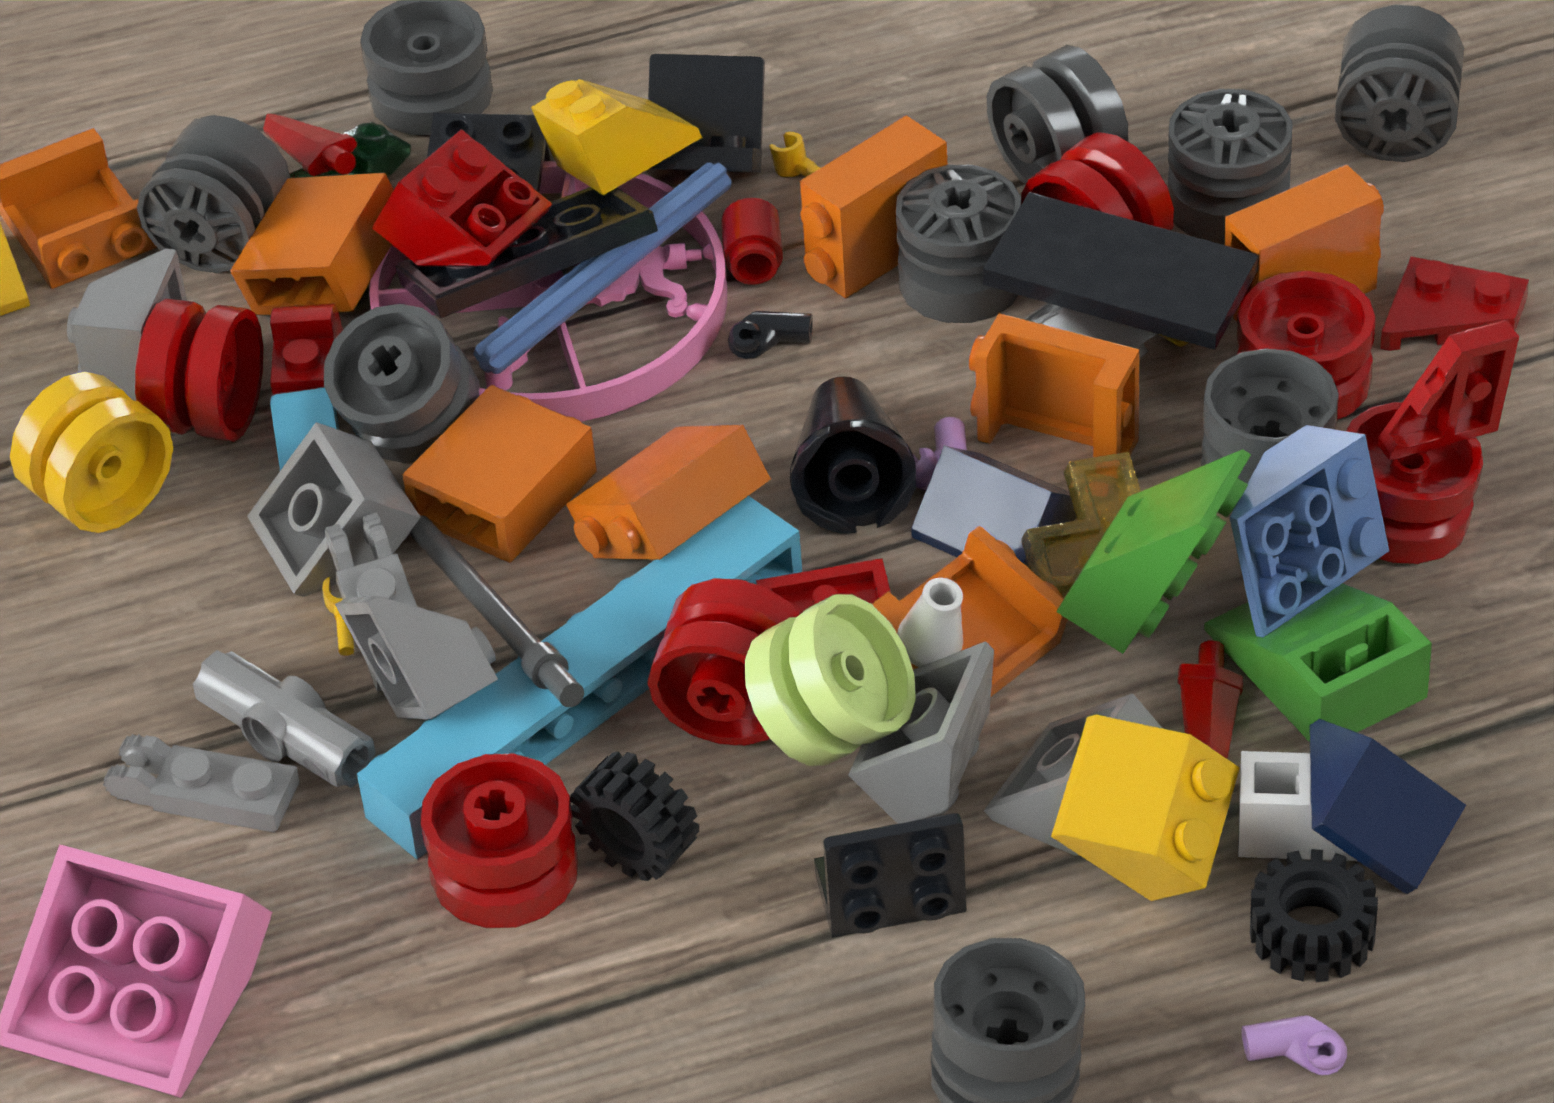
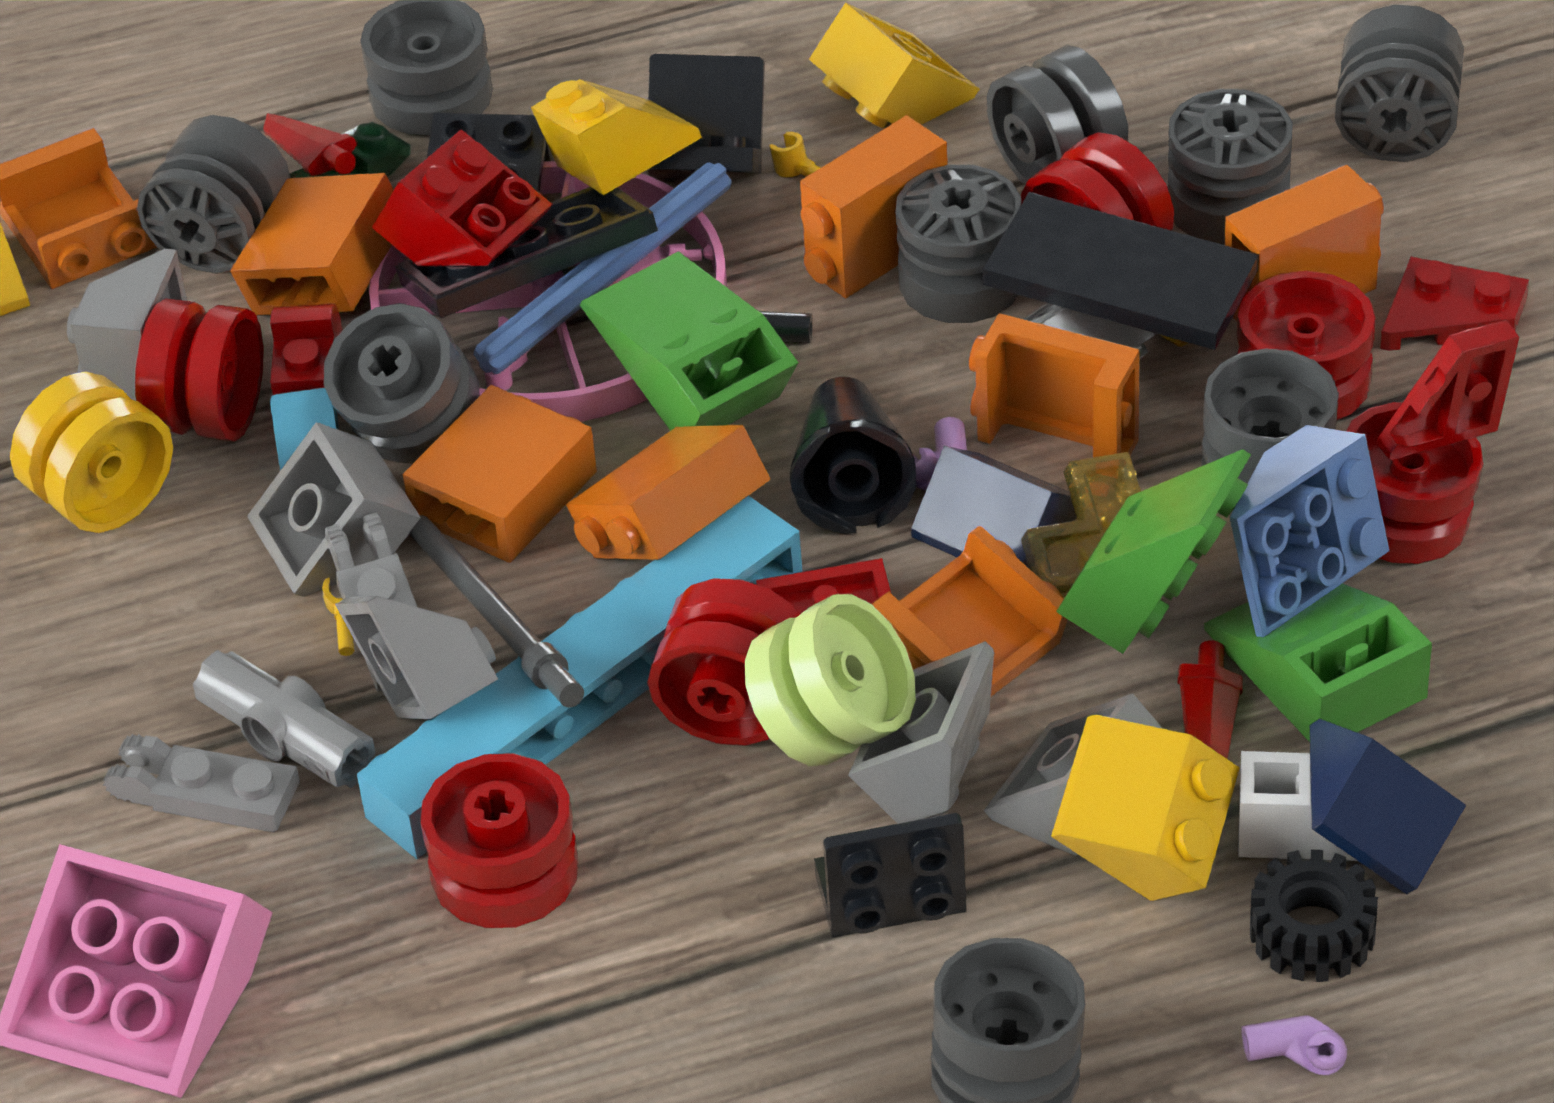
black tyre [570,751,699,881] -> none
red brick [721,198,783,285] -> none
white cone [897,578,963,667] -> none
none -> bright green slope [580,251,799,431]
none -> yellow slope [809,2,980,128]

